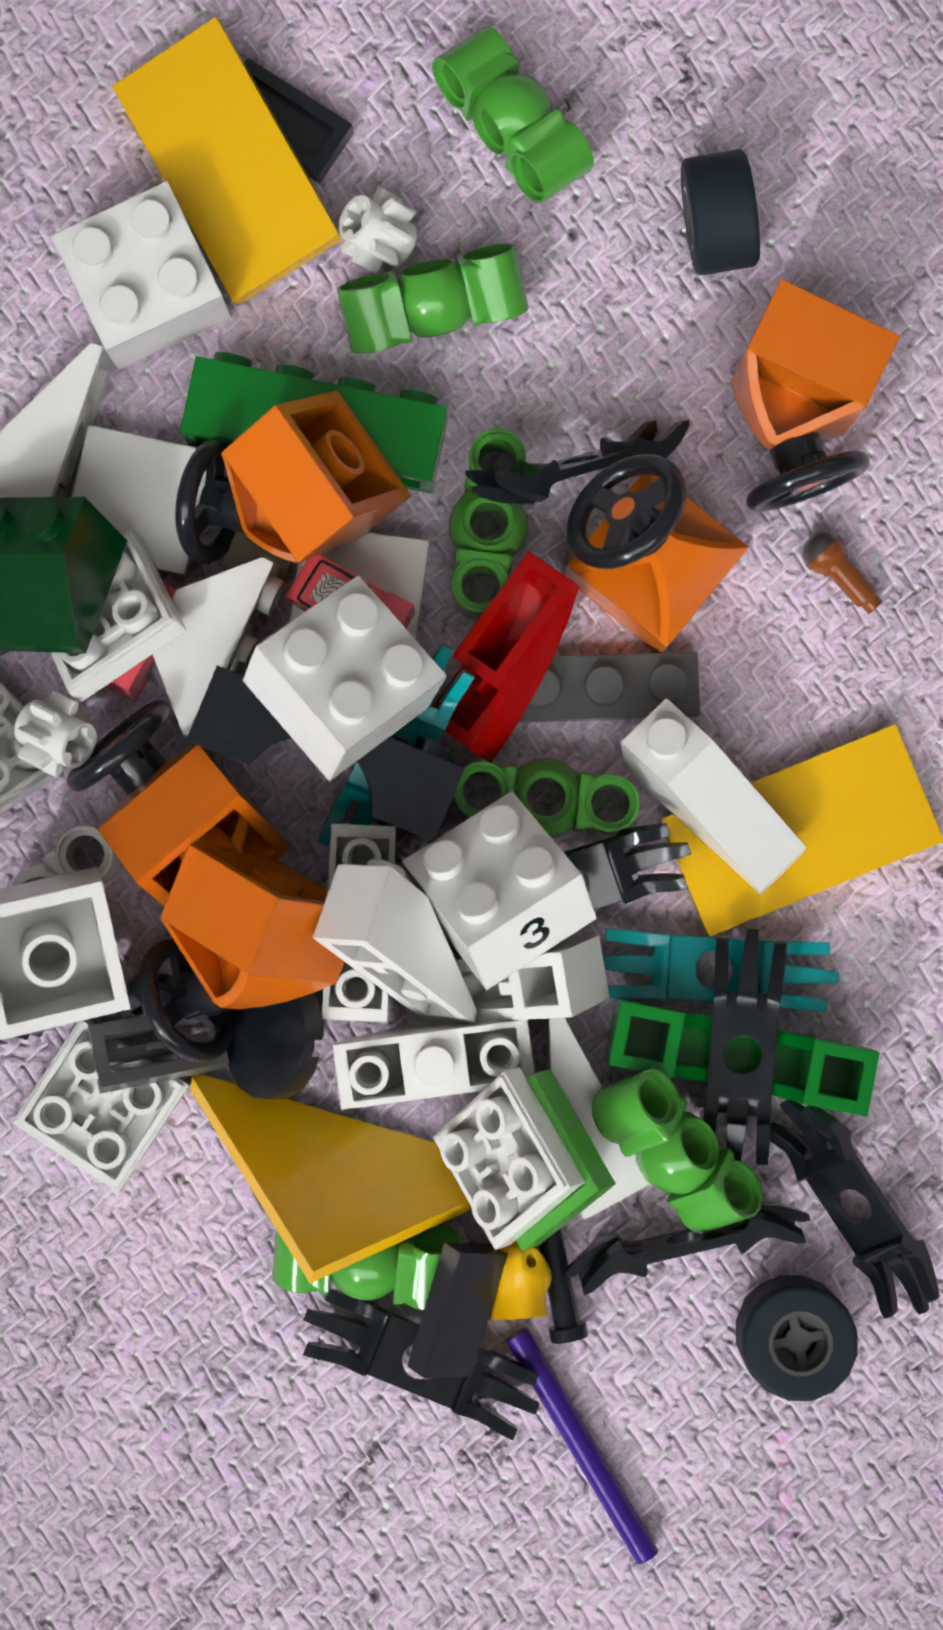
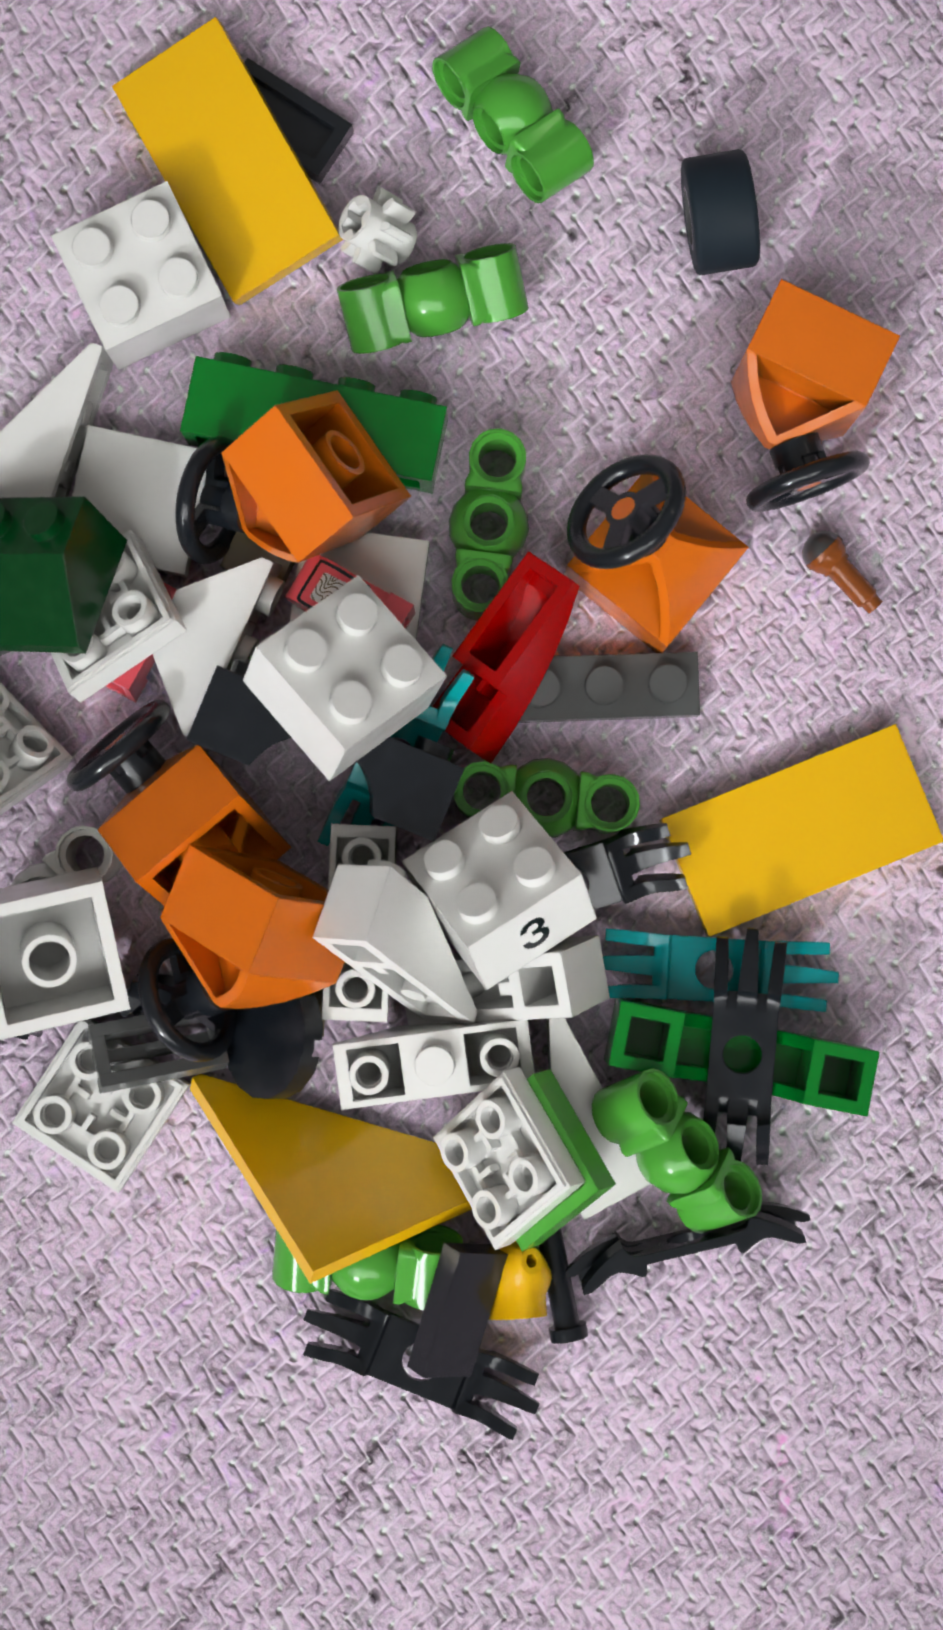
white gear [14,690,97,777] -> none
black piece [465,420,690,504] -> none
dark purple bar [505,1327,659,1565] -> none
white slope [621,698,806,895] -> none
black wheel [736,1275,858,1401] -> none
black piece [770,1099,940,1319] -> none

